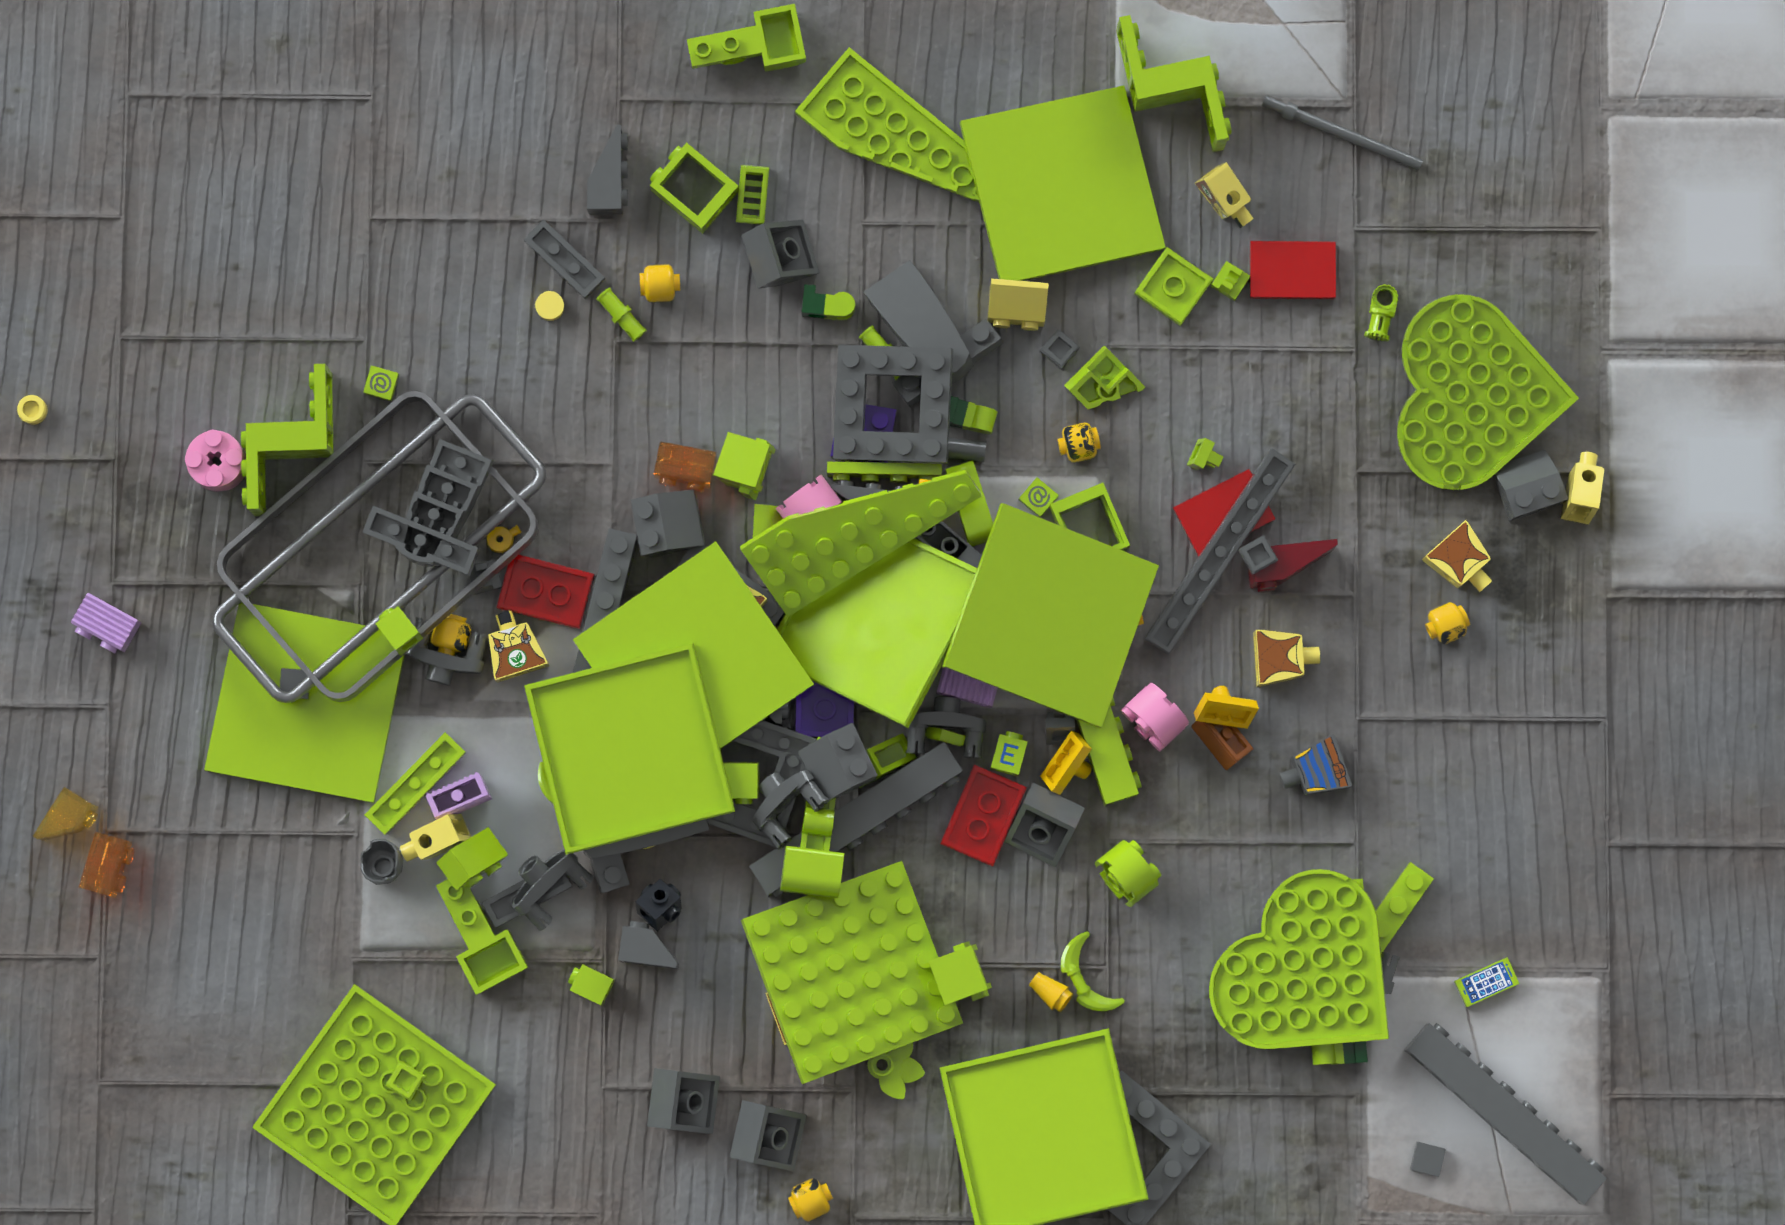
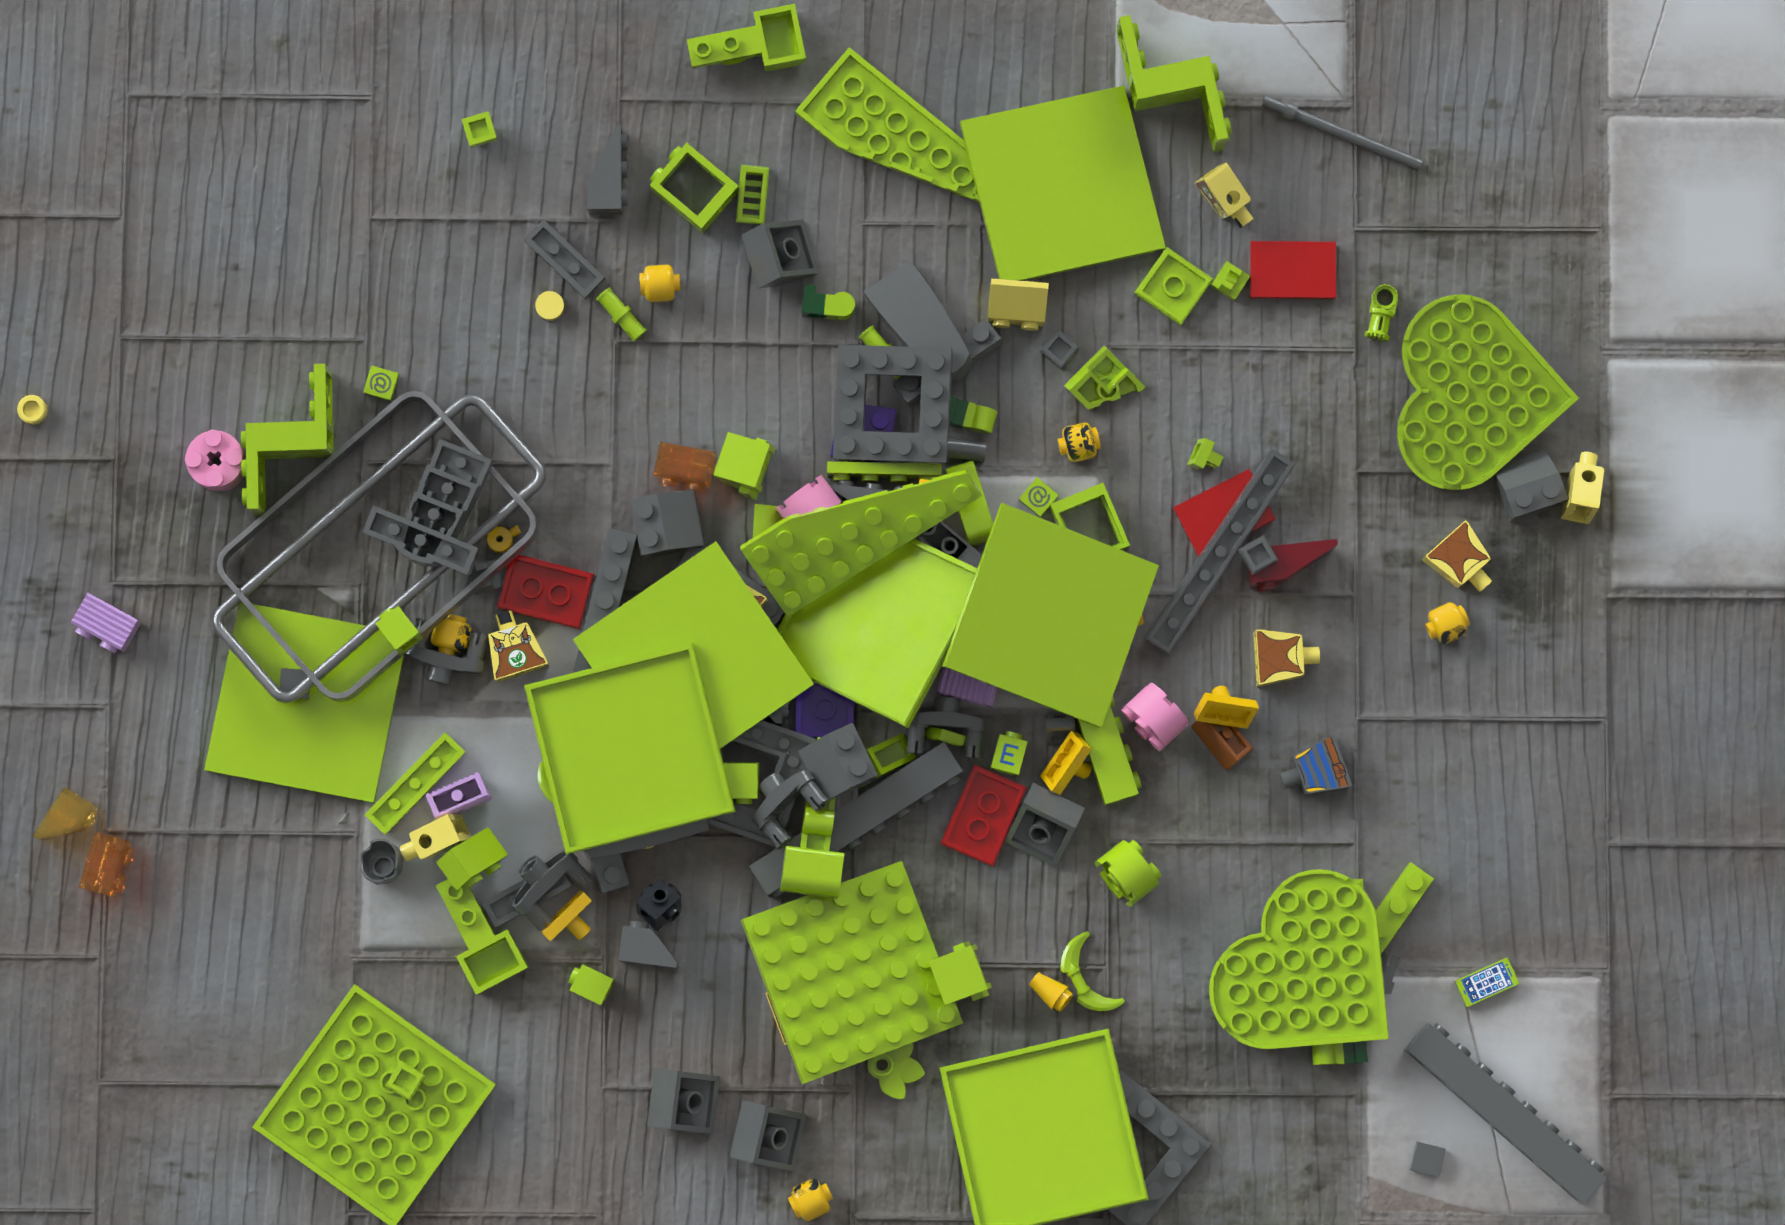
none -> lime tile [461,111,497,148]
none -> yellow tile [541,889,592,942]

